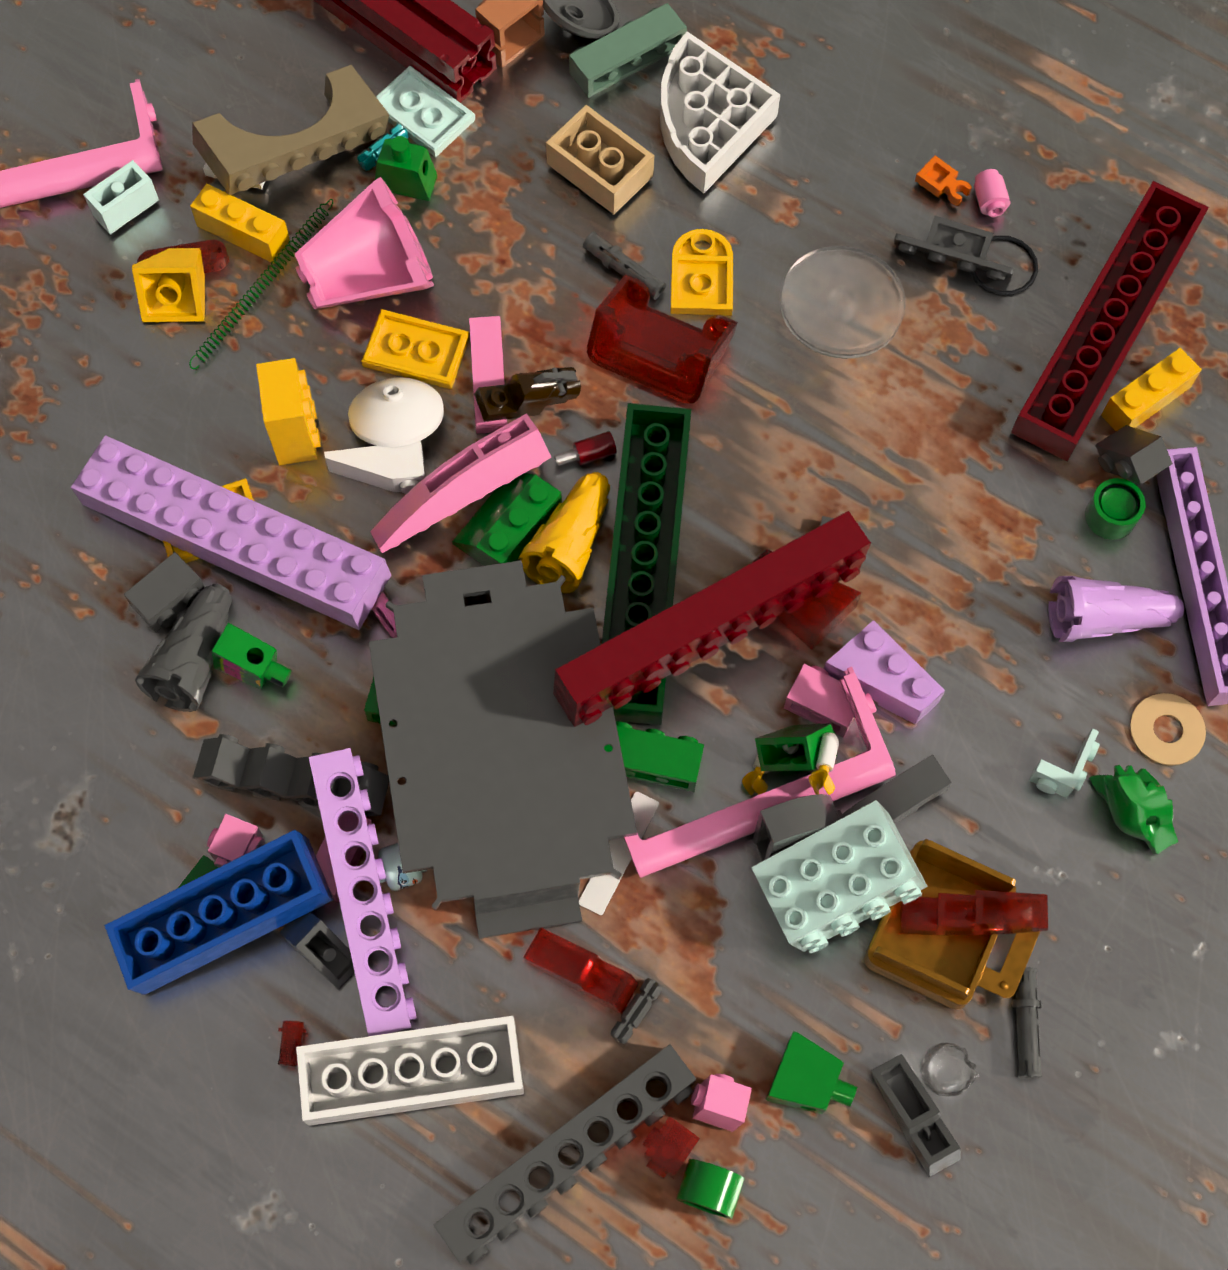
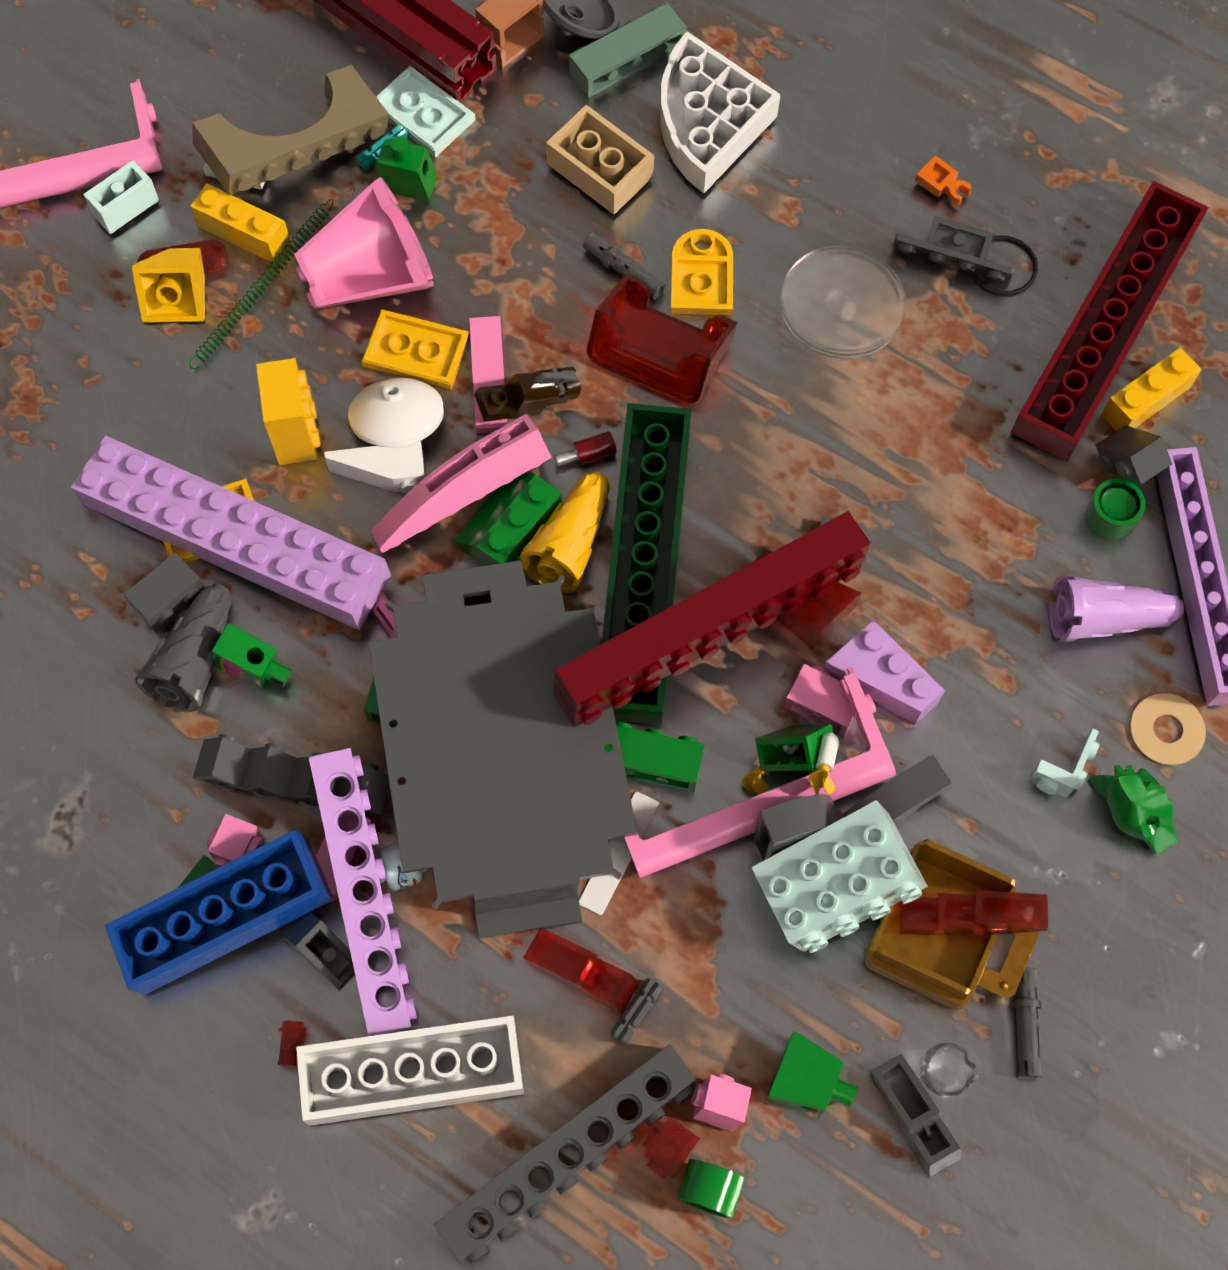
bright pink brick [974,169,1010,217] -> none

